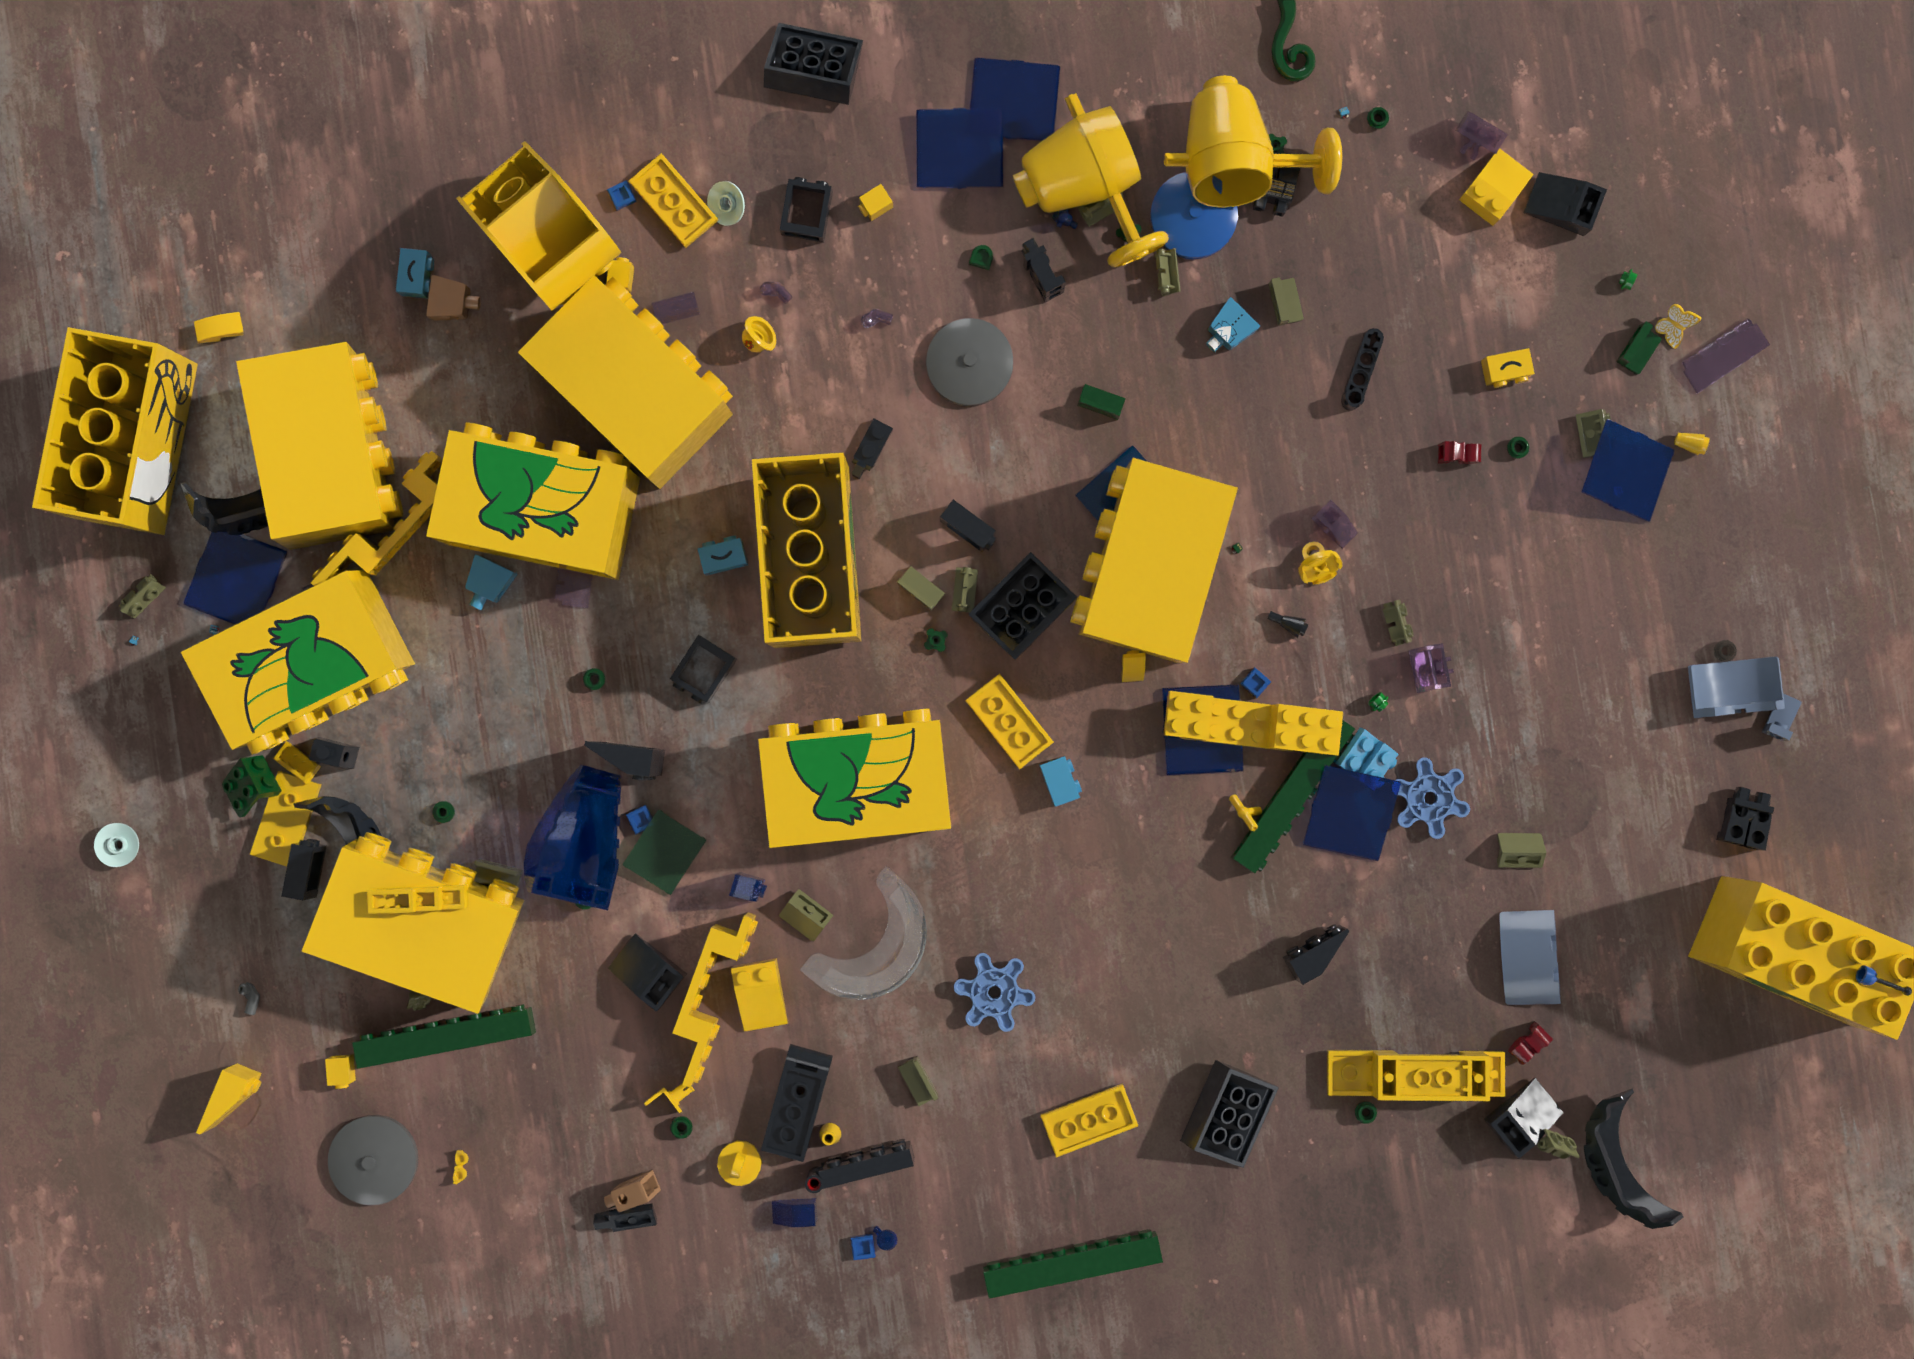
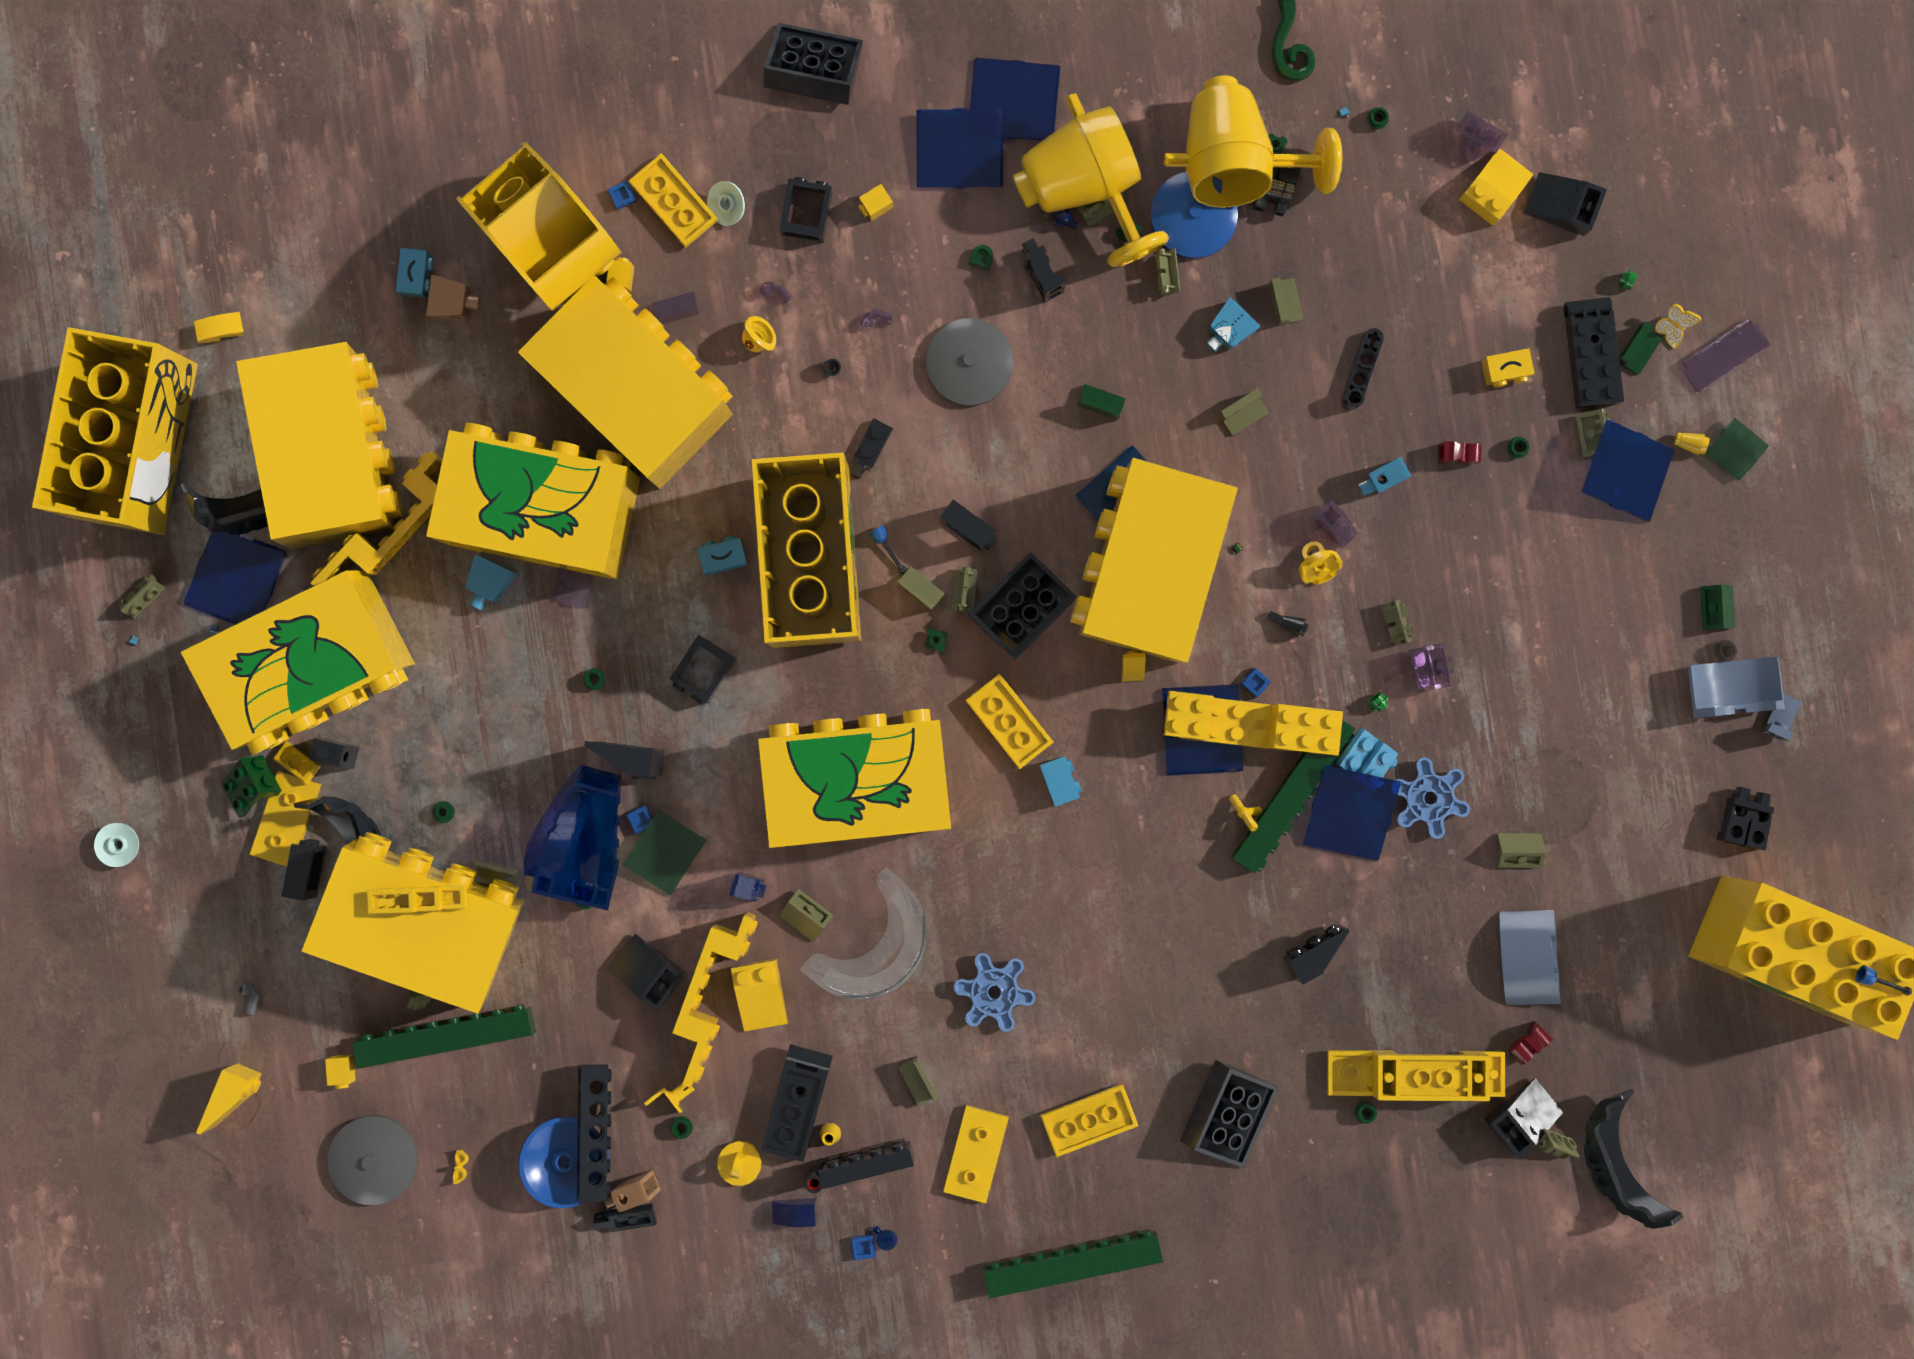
none -> blue dish [518,1117,609,1208]
none -> black brick [576,1064,612,1202]
none -> black hinge [823,358,841,376]
none -> hinge [868,525,906,574]
none -> yellow plate [943,1105,1009,1203]
none -> olive panel [1218,388,1269,436]
none -> dark azure torso [1358,457,1411,496]
none -> black hinge [1563,297,1624,409]
none -> dark green panel [1700,584,1735,630]
none -> clear green slope [1706,418,1769,481]

